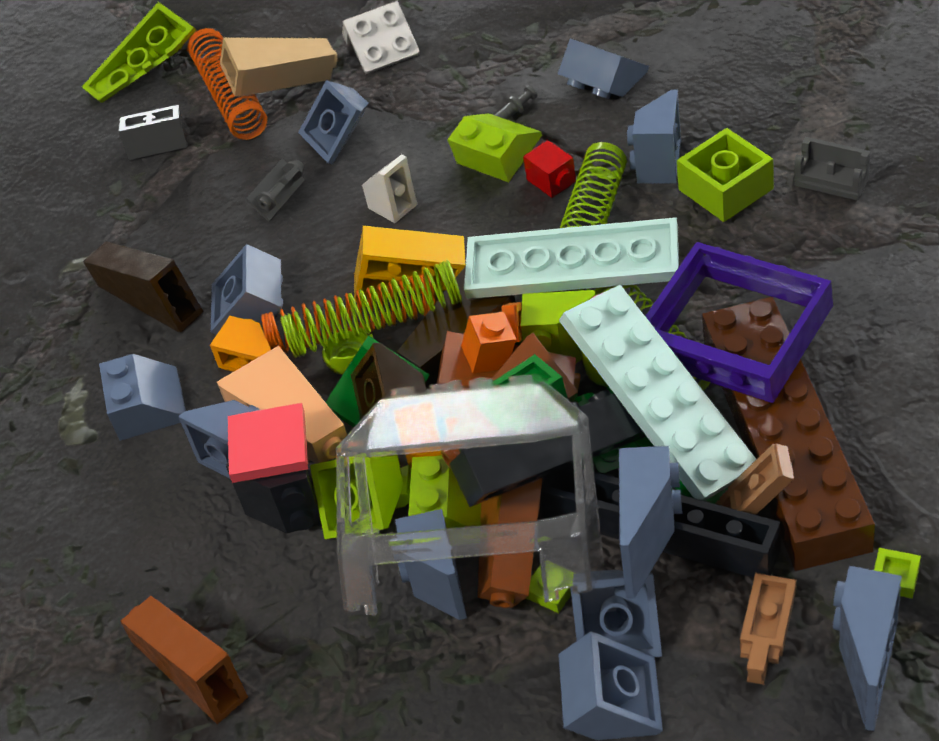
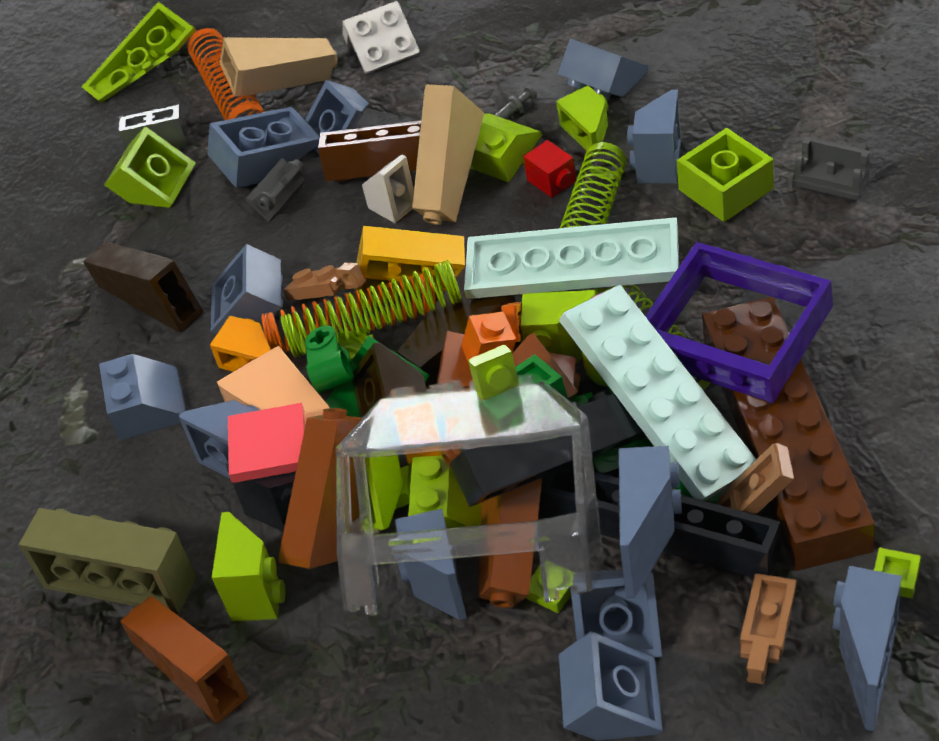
none -> olive brick [18,508,197,615]
none -> lime slope [104,126,196,208]
none -> sand blue slope [208,107,320,188]
none -> lime slope [212,512,286,621]
none -> dark orange slope [279,408,362,569]
none -> medium nougat hinge [283,262,366,301]
none -> green piece [305,326,354,394]
none -> reddish brown brick [318,121,421,182]
none -> tan slope [412,85,484,225]
none -> lime plate [468,345,519,401]
none -> lime slope [556,85,609,158]

